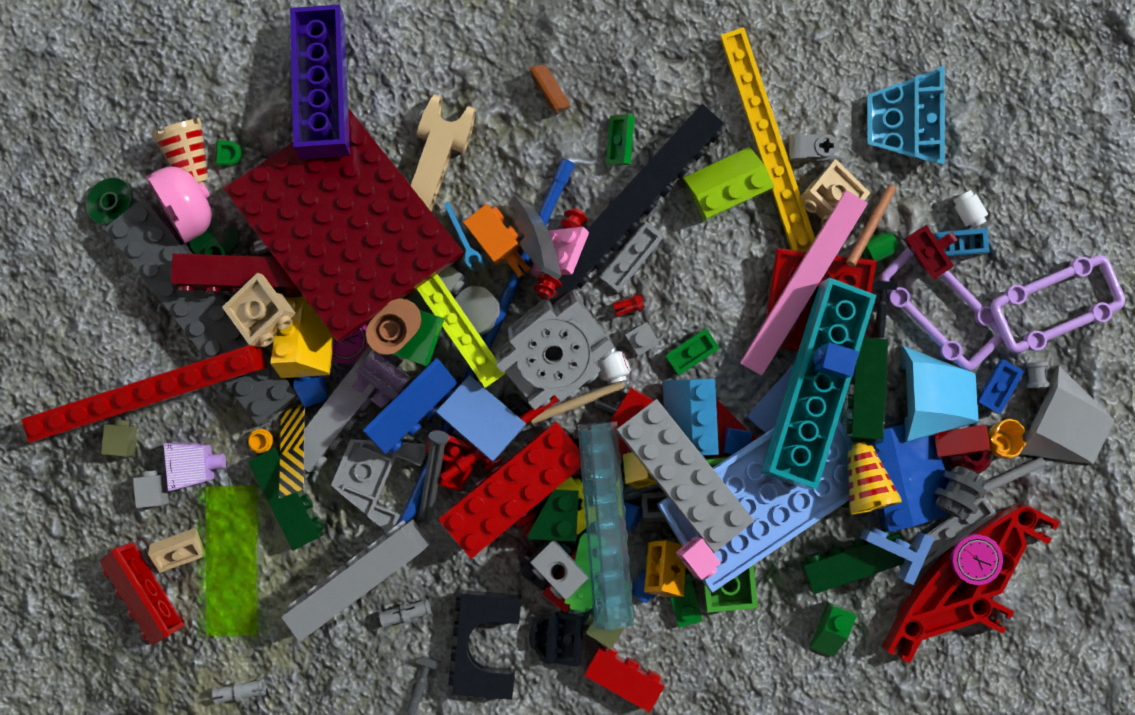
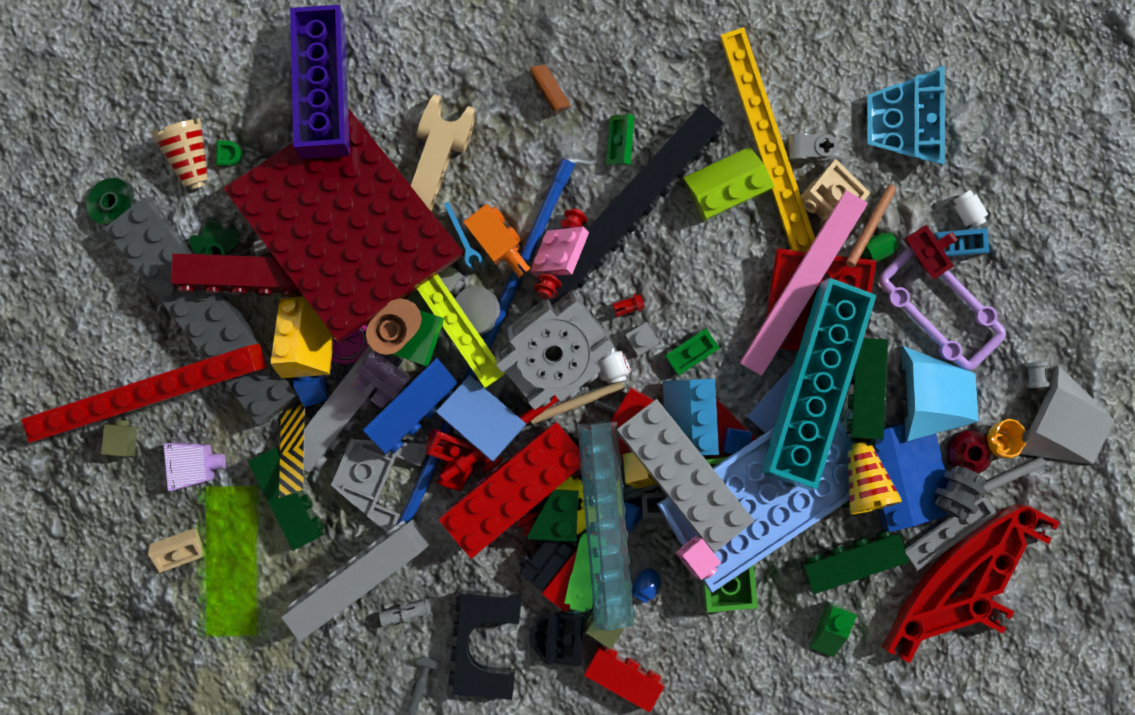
red slope [99,542,185,646] -> none
light grey brick [133,470,169,508] -> none
bright pink cylinder [146,167,212,243] -> none
light grey pin [212,679,266,705] -> none
tan plate [222,273,296,347] -> none
light orange plate [248,429,273,453] -> none
dark grey axle [419,430,449,520] -> none
dark grey slope [509,195,561,280] -> none
light grey brick [530,541,590,600] -> none
light grey tile [599,221,664,294] -> none
light orange brick [644,540,686,598] -> none
green plate [670,572,703,628] -> none
blue brick [814,342,859,379] -> none
medium blue bracket [860,527,935,585] -> none
black piece [872,280,898,338] -> none
red tile [934,425,991,458] -> none
dark pink tile [950,534,1003,585] -> none
blue plate [977,359,1025,415] -> none
lavender bar [990,255,1125,353] -> none

